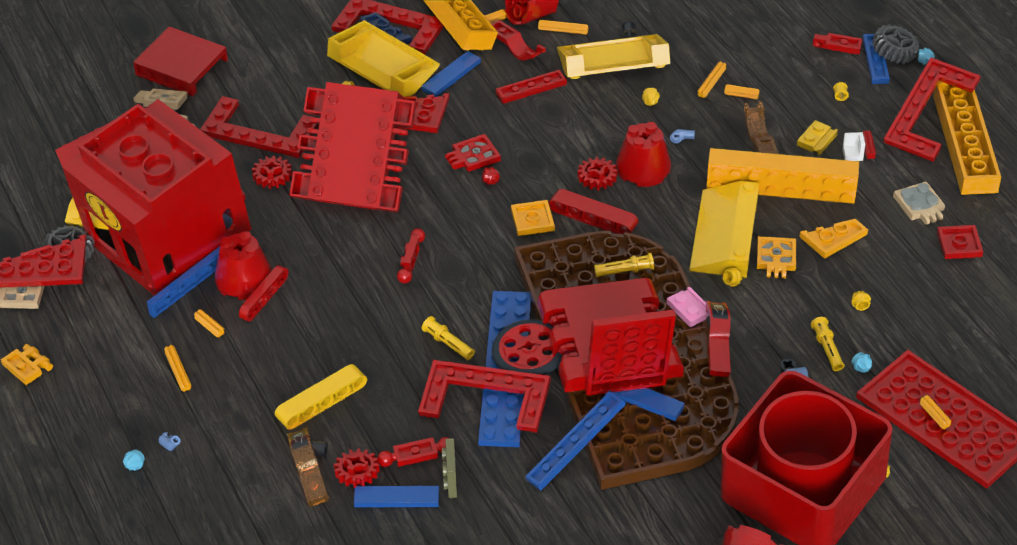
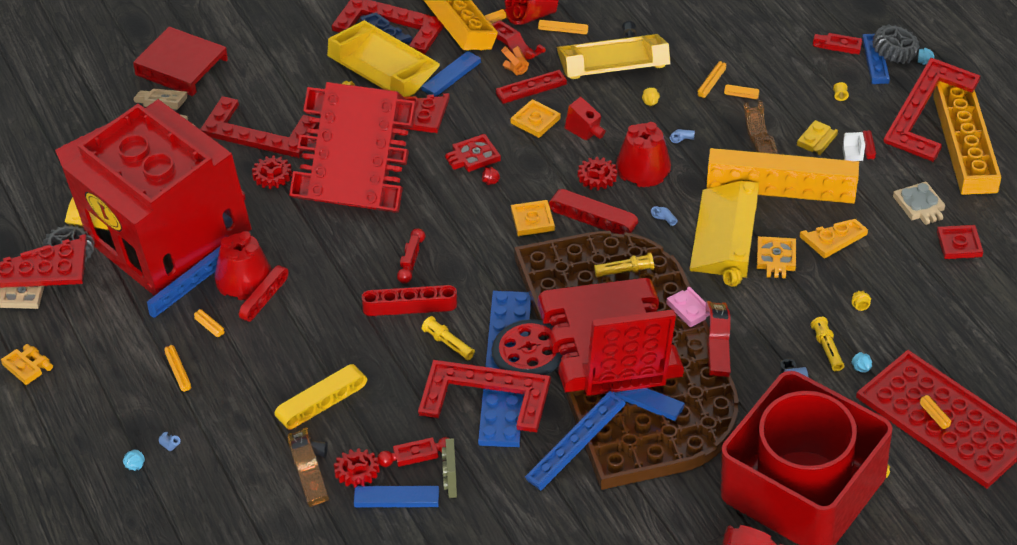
none -> red beam [362,285,457,316]
none -> orange rock [501,46,529,75]
none -> light orange plate [511,99,561,138]
none -> red torso [564,97,606,140]
none -> medium blue arm [651,206,678,226]

